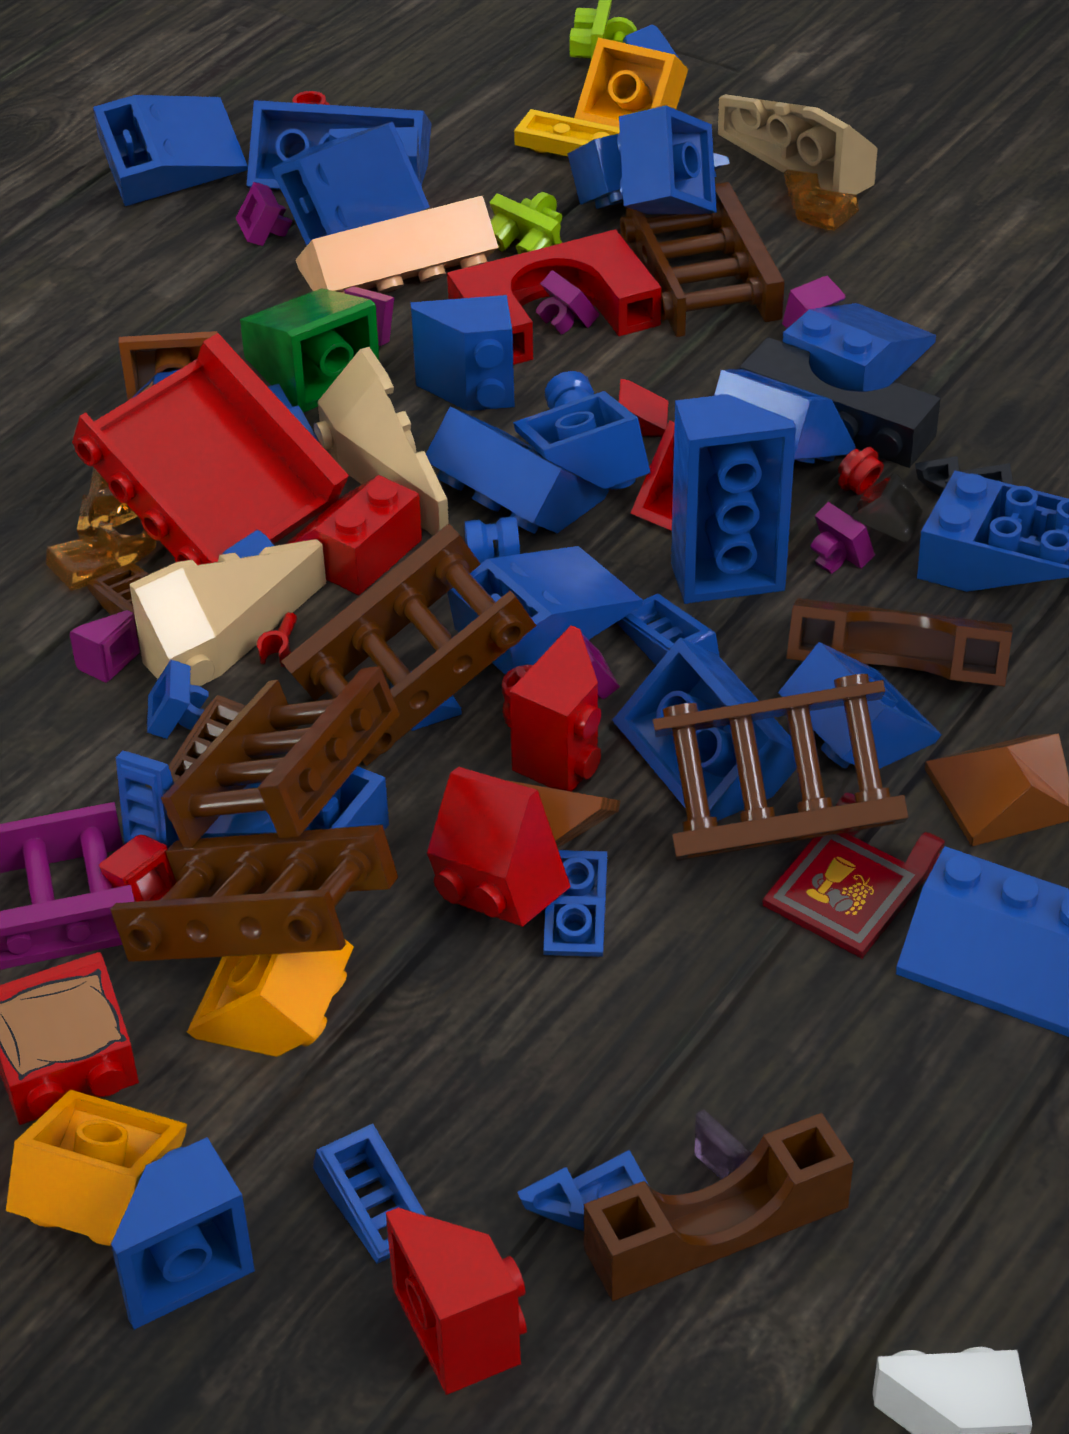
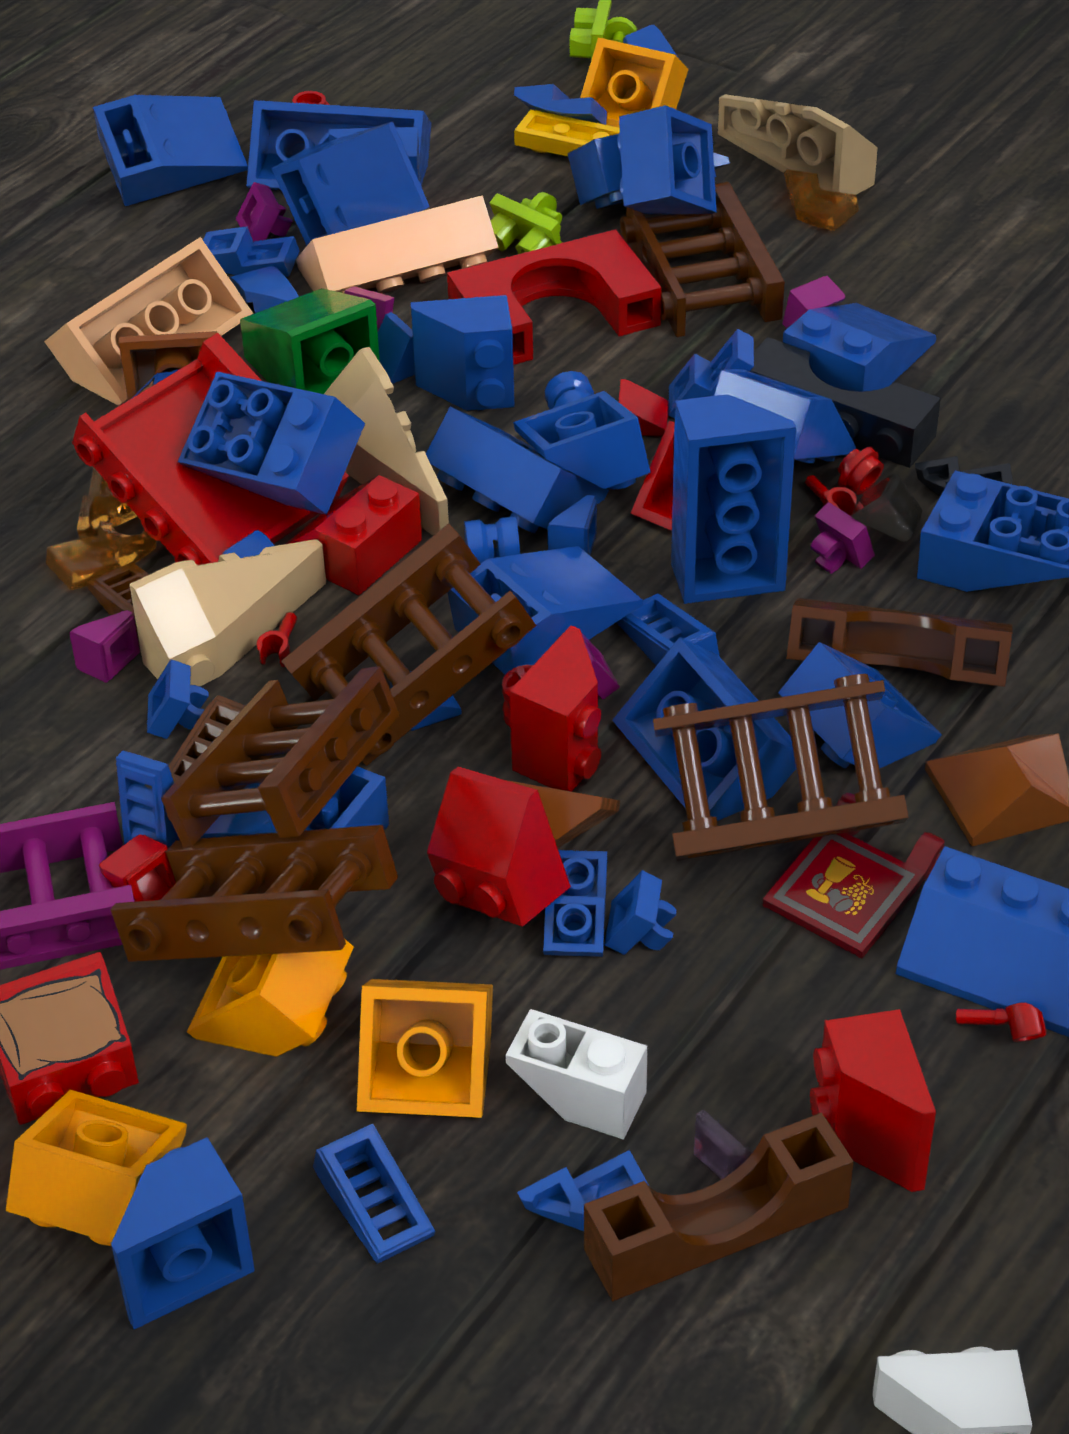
red slope [386,1208,527,1395] -> none
magenta tile [536,270,600,335] -> none
none -> light nougat slope [44,237,254,406]
none -> blue slope [178,372,365,515]
none -> blue slope [203,226,300,277]
none -> blue slope [230,265,299,313]
none -> light orange slope [357,979,493,1118]
none -> blue slope [378,312,415,384]
none -> white slope [506,1009,647,1140]
none -> blue slope [514,84,607,125]
none -> blue slope [547,495,597,555]
none -> blue tile [604,870,677,955]
none -> blue slope [668,329,754,418]
none -> red hand [805,475,857,517]
none -> red slope [810,1009,936,1192]
none -> red hand [956,1003,1046,1042]

